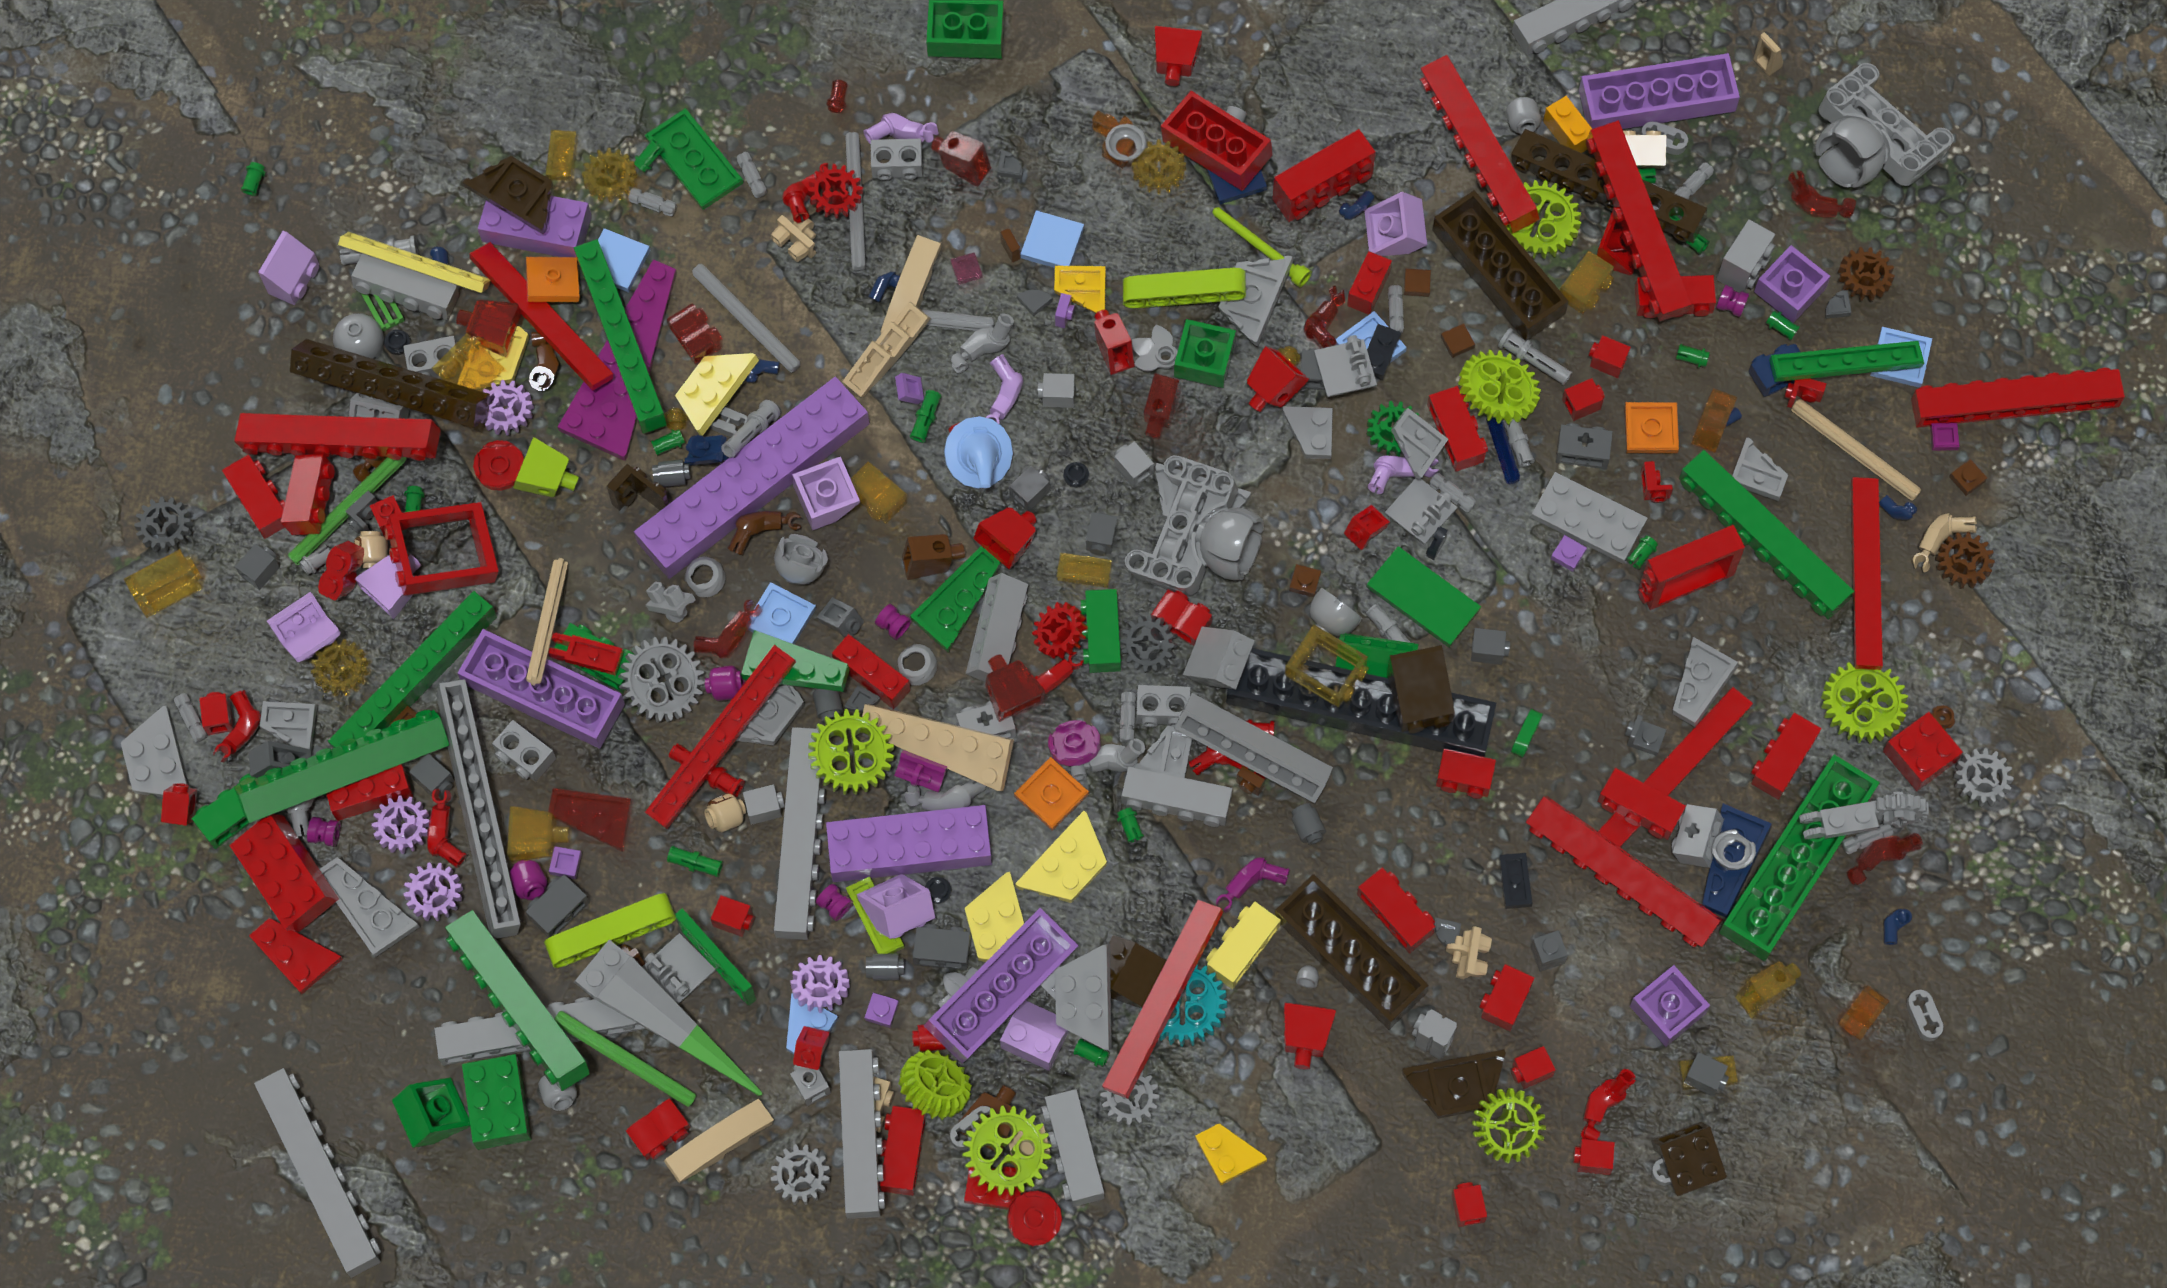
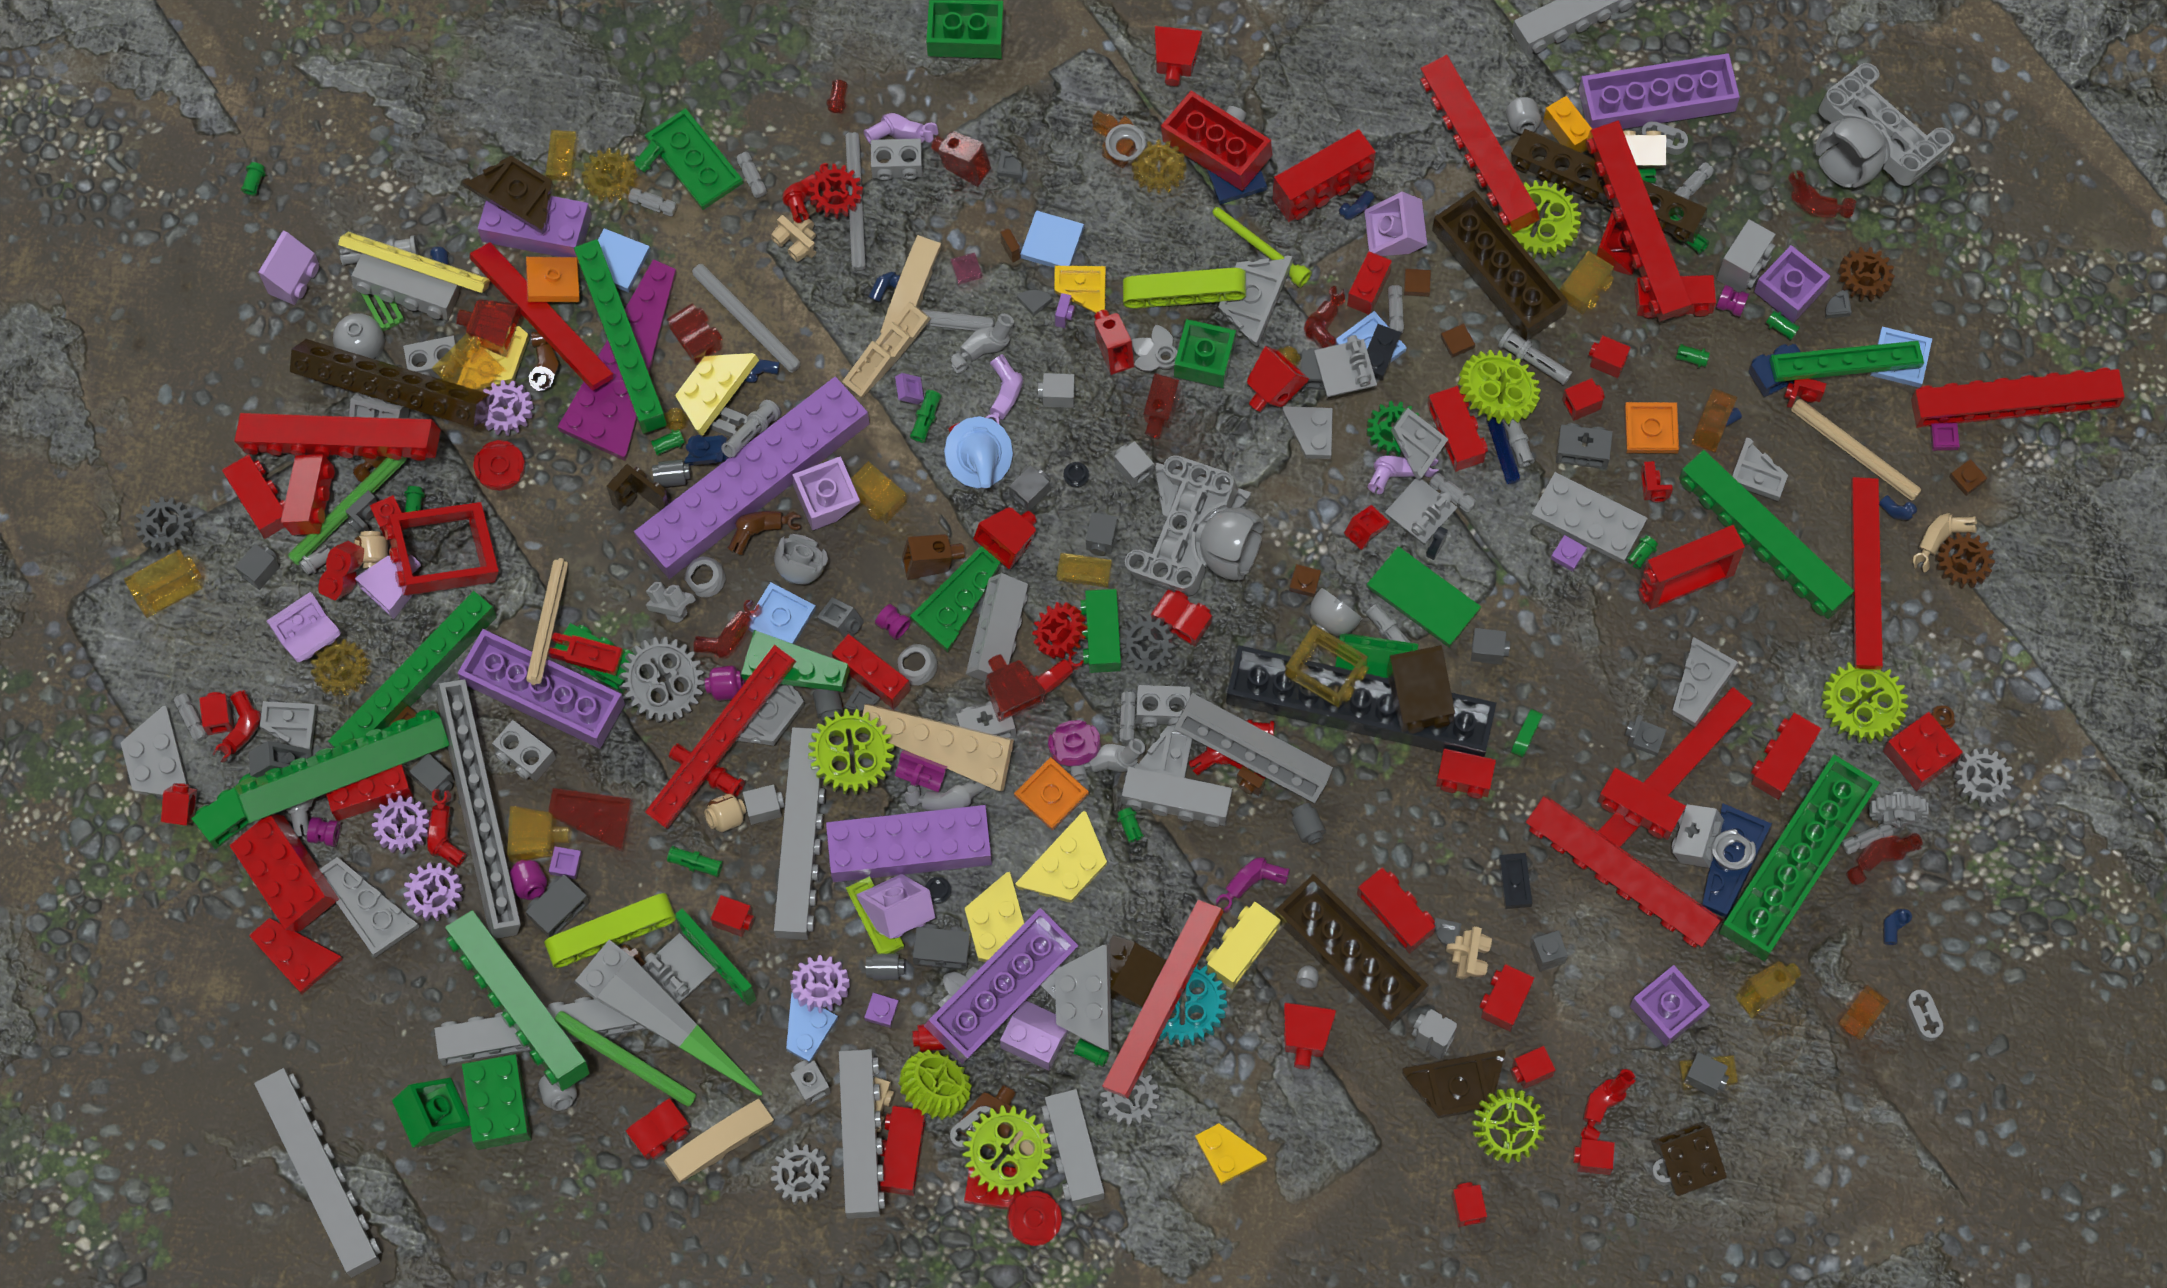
black plate [384,329,410,354] -> none
lime torso [513,437,579,497] -> none
red bracket [793,1026,830,1070] -> none
magenta wheel [816,884,853,921] -> none
light grey brick [1183,627,1255,689] -> none
tan slope [1753,32,1783,76] -> none
light grey hinge [1799,801,1879,839] -> none

